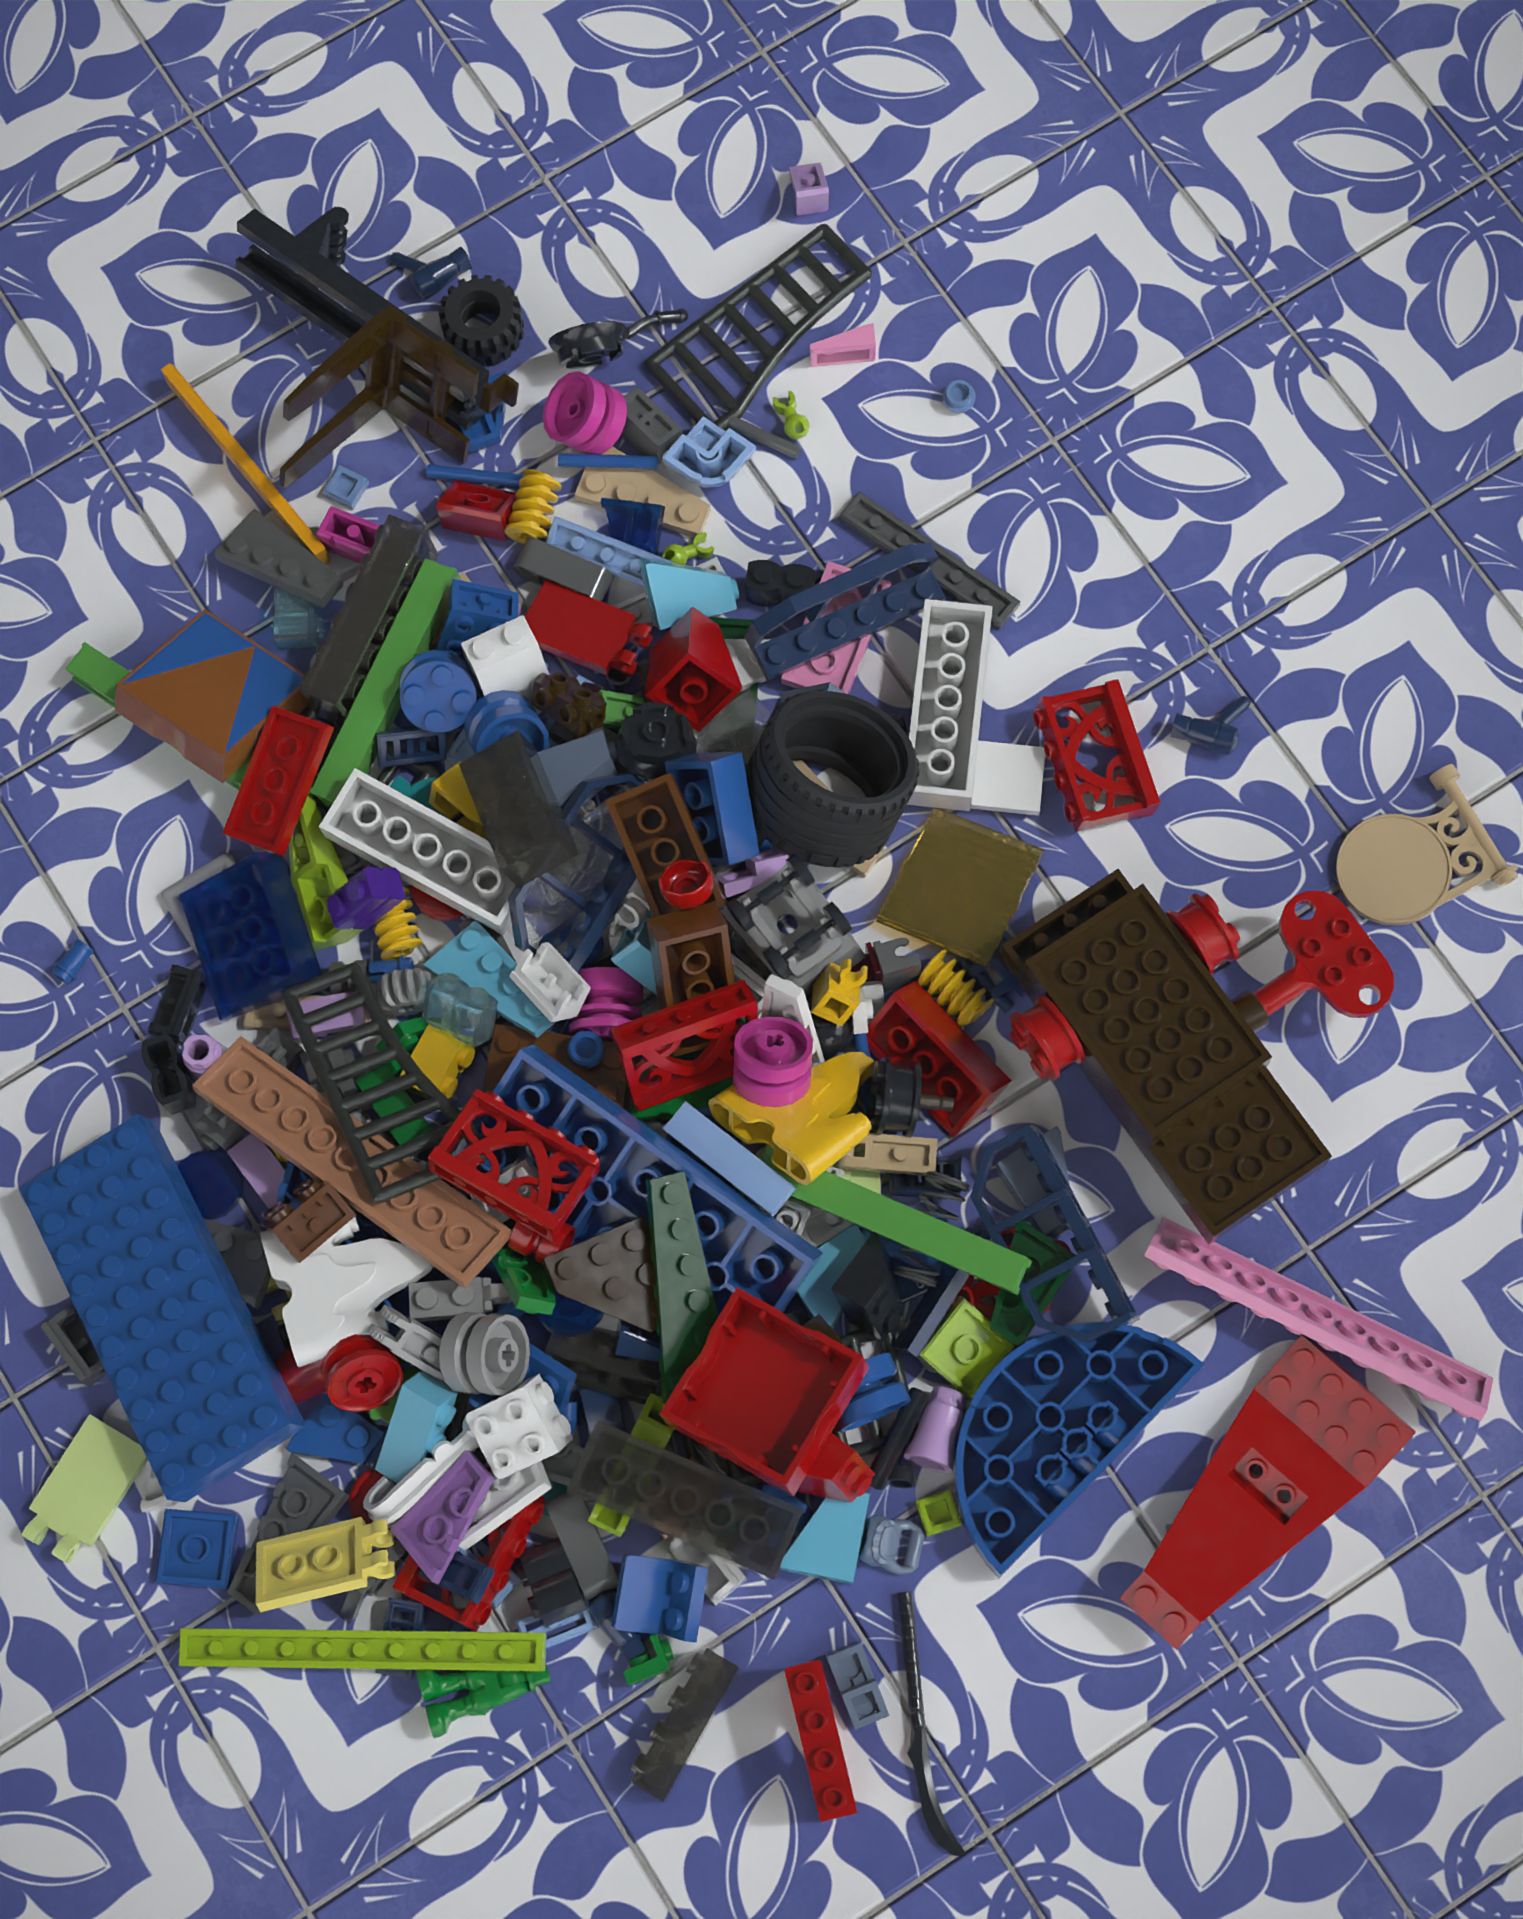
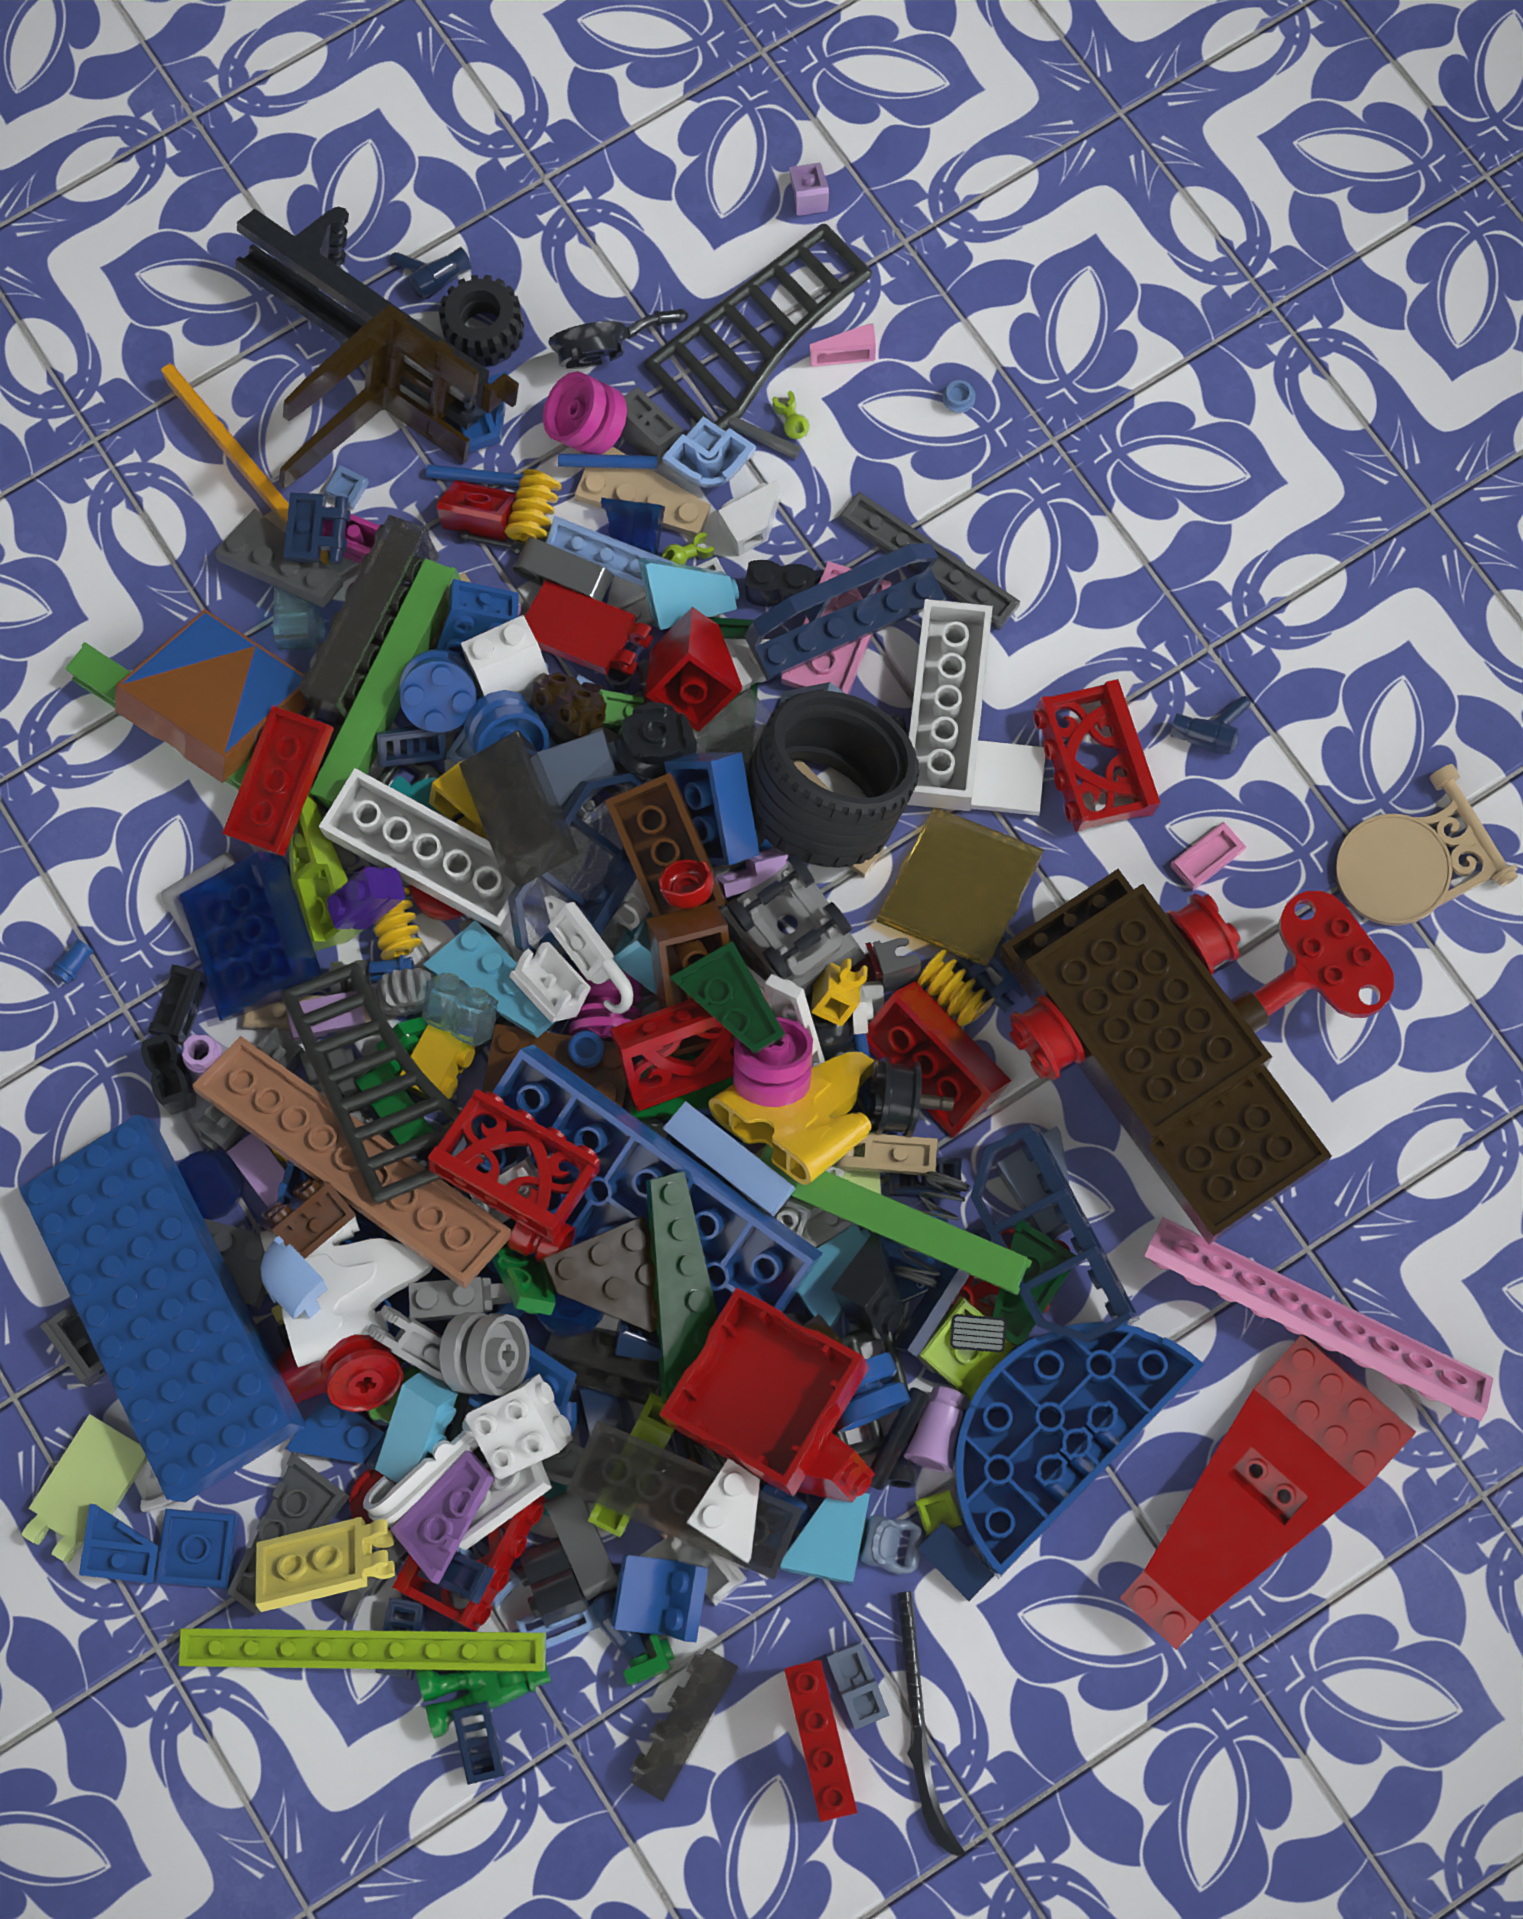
none -> blue wing [79,1504,159,1583]
none -> light blue brick [260,1236,328,1319]
none -> dark blue plate [283,492,351,565]
none -> dark blue slope [451,1701,506,1785]
none -> black hinge [457,529,524,555]
none -> white plate [544,895,634,1014]
none -> dark green wing [669,941,786,1054]
none -> white wing [686,1458,760,1563]
none -> white slope [718,480,780,556]
none -> dark blue tile [916,1521,995,1601]
none -> sticker [950,1314,1007,1353]
none -> bright pink tile [1170,822,1246,892]

